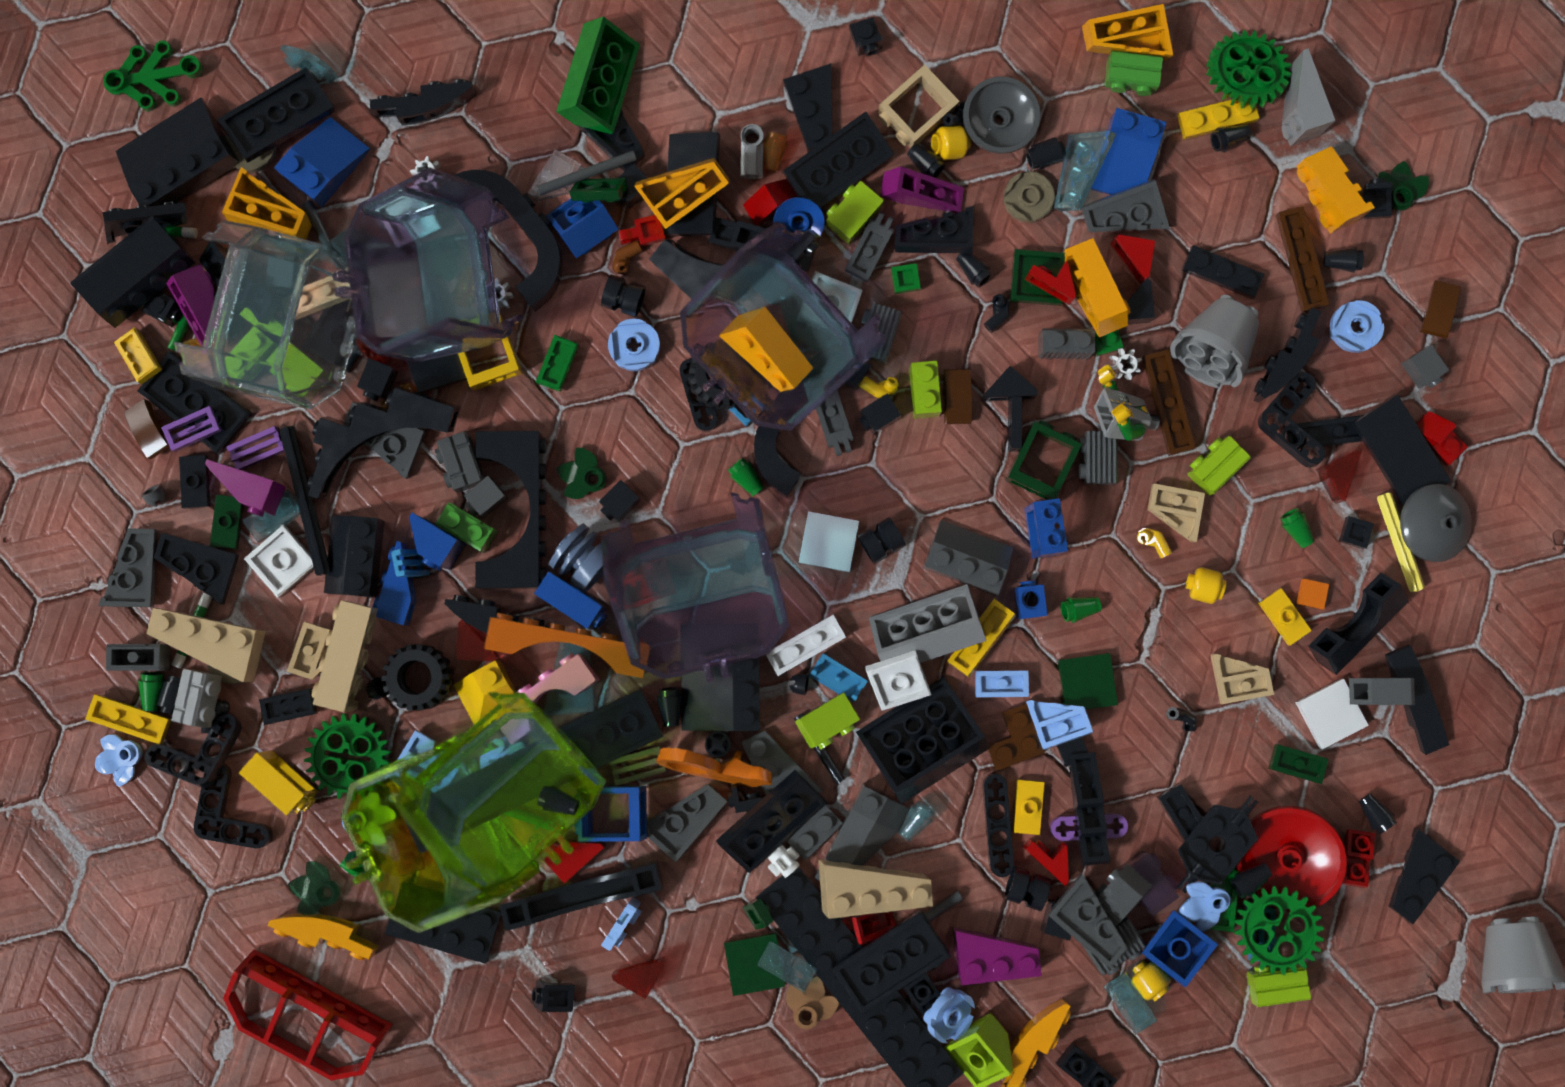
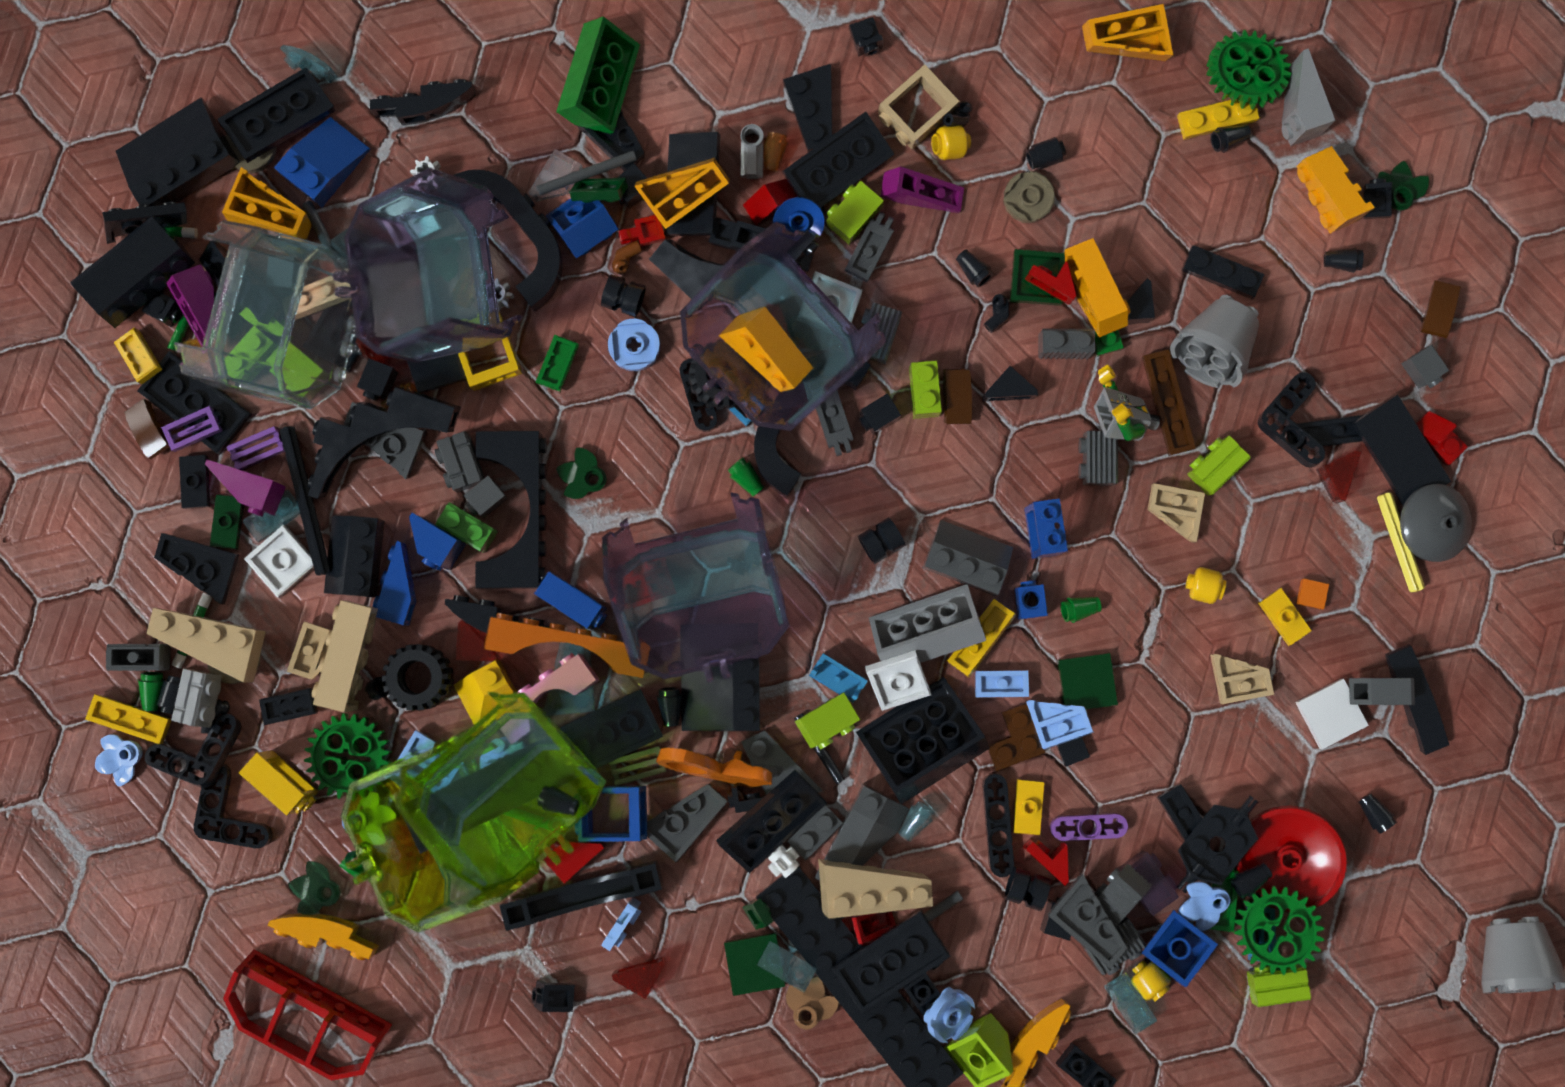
dark grey wing [98,528,158,608] -> none
green plant [103,40,203,112] -> none
dark grey hinge [141,484,166,507] -> none
black plate [385,882,502,964] -> none
dark azure tile [391,549,430,577] -> none
sand blue wheel [549,523,619,593] -> none
black brick [599,480,641,522] -> none
black wheel [705,731,731,758] -> none
white plate [765,615,846,676] -> none
black hinge [789,674,809,695] -> none
white tile [798,511,859,572] -> none
yellow arm [859,376,899,398] -> none
green plate [891,263,921,294] -> none
black wing [895,206,974,253] -> none
black cone [907,143,945,178] -> none
magenta wedge [952,926,1042,985] -> none
dark grey dish [963,77,1040,154] -> none
dark green window [1005,421,1082,500] -> none
black tile [1008,396,1022,452] -> none
clear light blue wing [1054,131,1117,212] -> none
black slope [1068,752,1111,866] -> none
dark grey wing [1080,179,1170,232] -> none
blue slope [1090,108,1166,195] -> none
bright green brick [1104,50,1163,96] -> none
white gear [1109,348,1142,380] -> none
red slope [1110,235,1155,285] -> none
yellow arm [1137,528,1172,559] -> none
black arm [1166,707,1198,732] -> none
black slope [1253,308,1321,402] -> none
dark green plate [1268,744,1328,784] -> none
reddish brown plate [1276,206,1330,313] -> none
green cone [1280,508,1315,548] -> none
black arch [1308,572,1409,675] -> none
light blue plate [1329,300,1384,353] -> none
black plate [1338,516,1374,549] -> none
red slope [1342,829,1375,888] -> none
black wing [1388,828,1460,924] -> none

